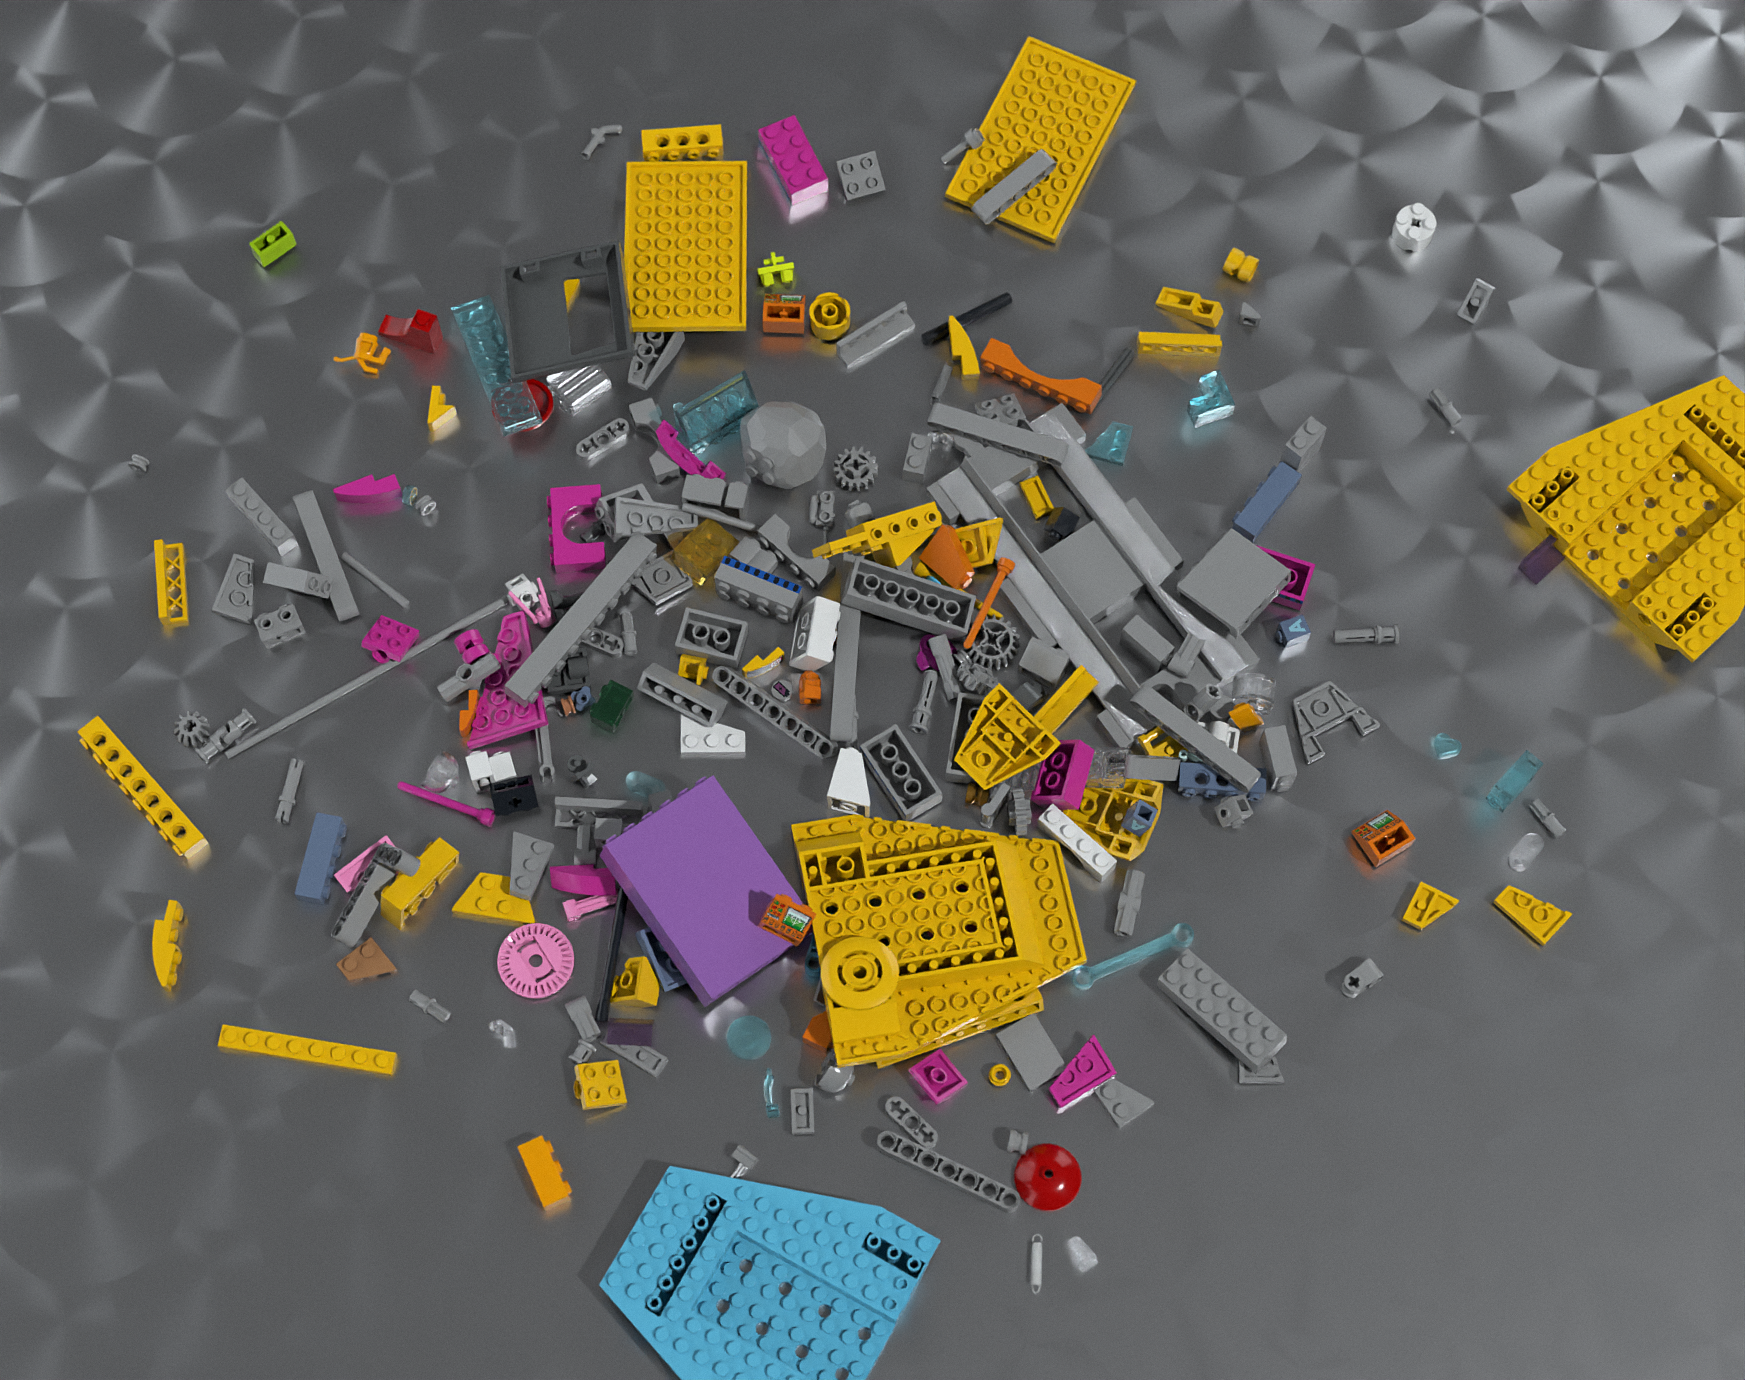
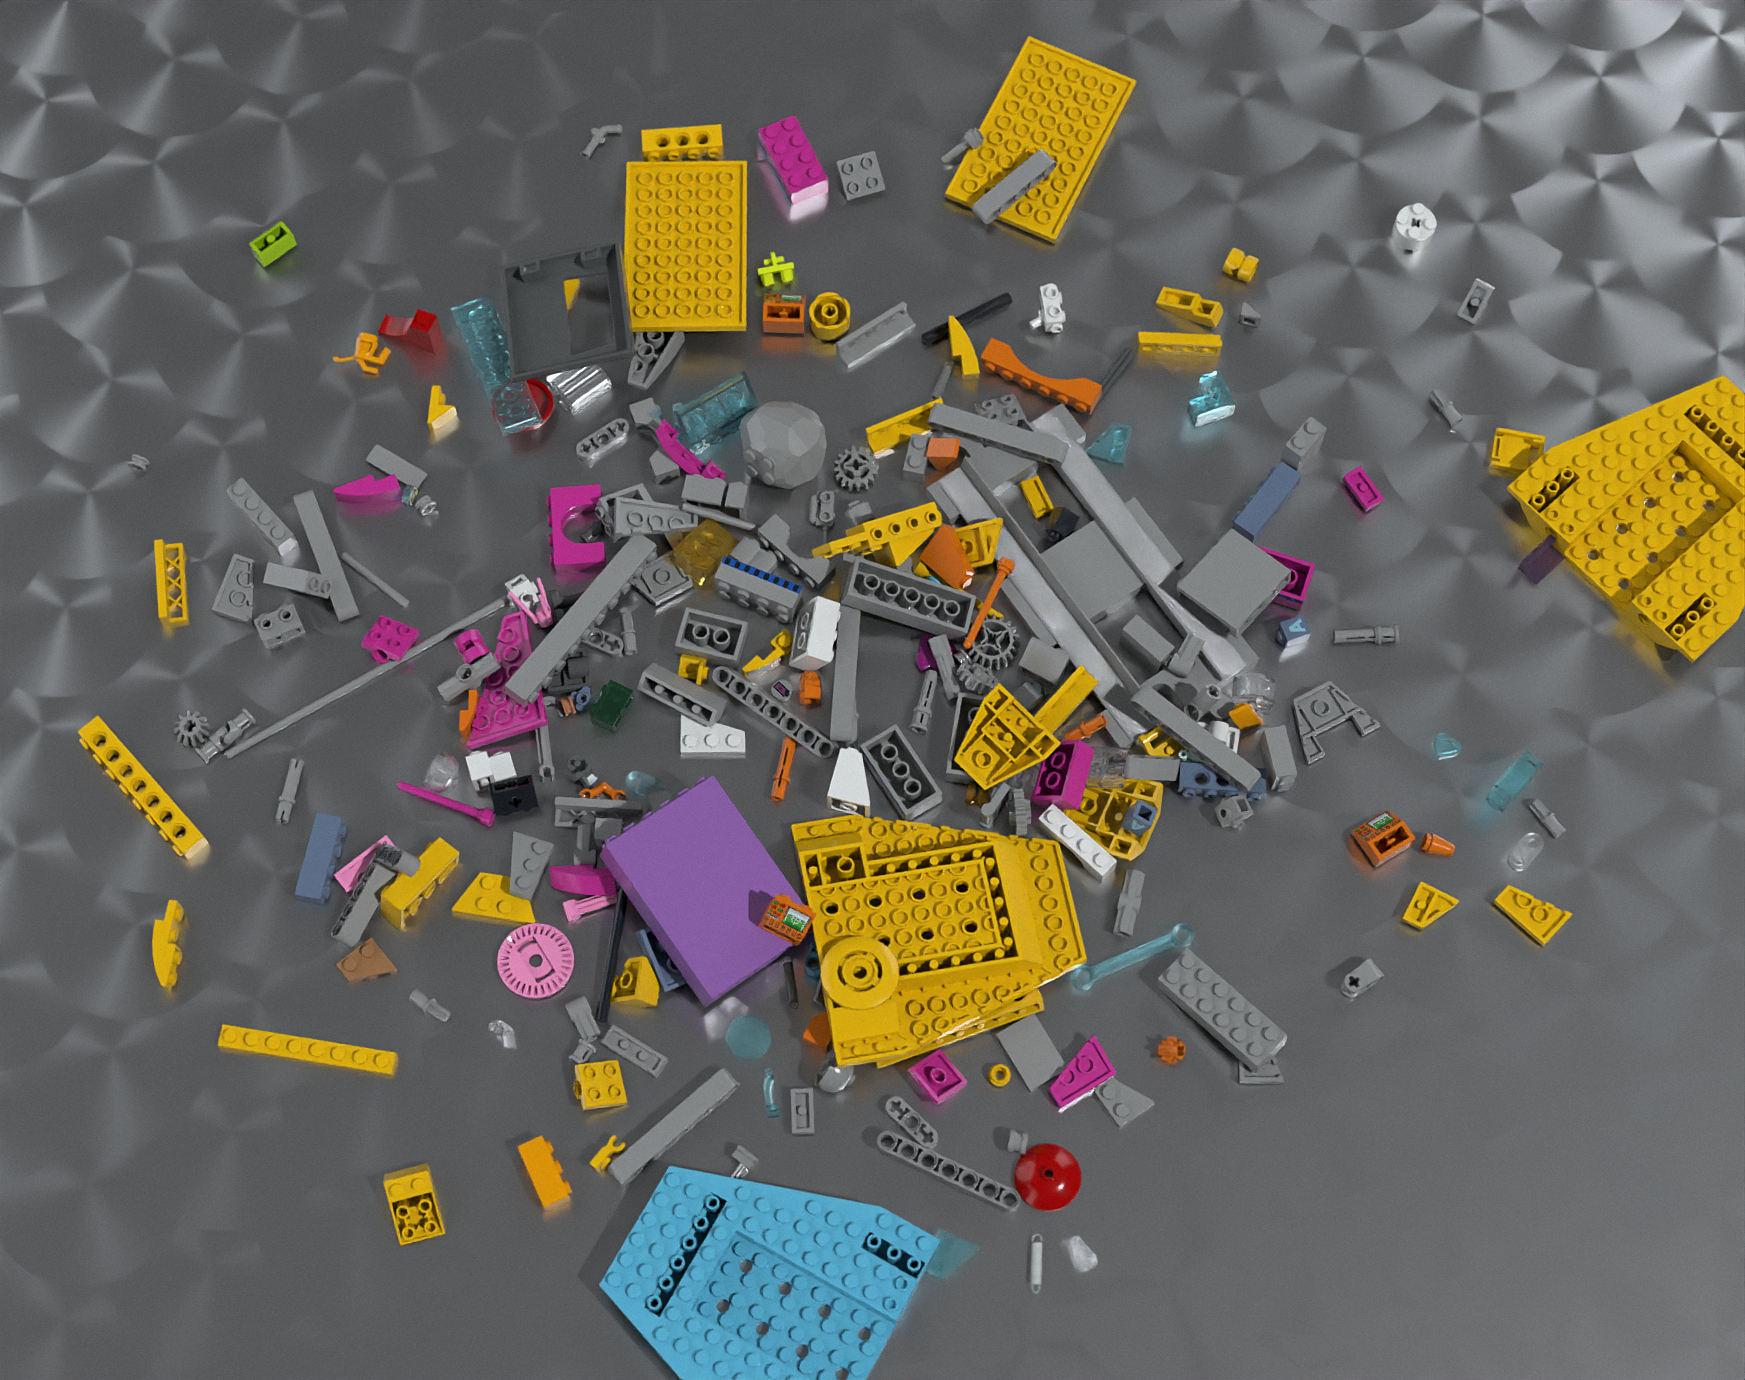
clear purple panel [607,1018,654,1046] -> none
none -> light grey piece [366,444,427,490]
none -> yellow slope [383,1163,445,1245]
none -> orange arm [580,781,626,800]
none -> yellow plate [589,1135,626,1173]
none -> light grey beam [608,1067,740,1186]
none -> yellow plate [770,629,794,658]
none -> orange pin [770,737,797,802]
none -> light grey piece [783,955,799,1010]
none -> yellow fence [865,398,943,456]
none -> clear light blue wing [924,1229,980,1281]
none -> orange slope [926,438,961,471]
none -> white brick [1029,284,1066,333]
none -> orange pin [1064,713,1108,740]
none -> orange gear [1158,1036,1186,1064]
none -> dark pink plate [1342,466,1384,511]
none -> orange cone [1421,833,1455,857]
none -> yellow container [1490,428,1546,474]

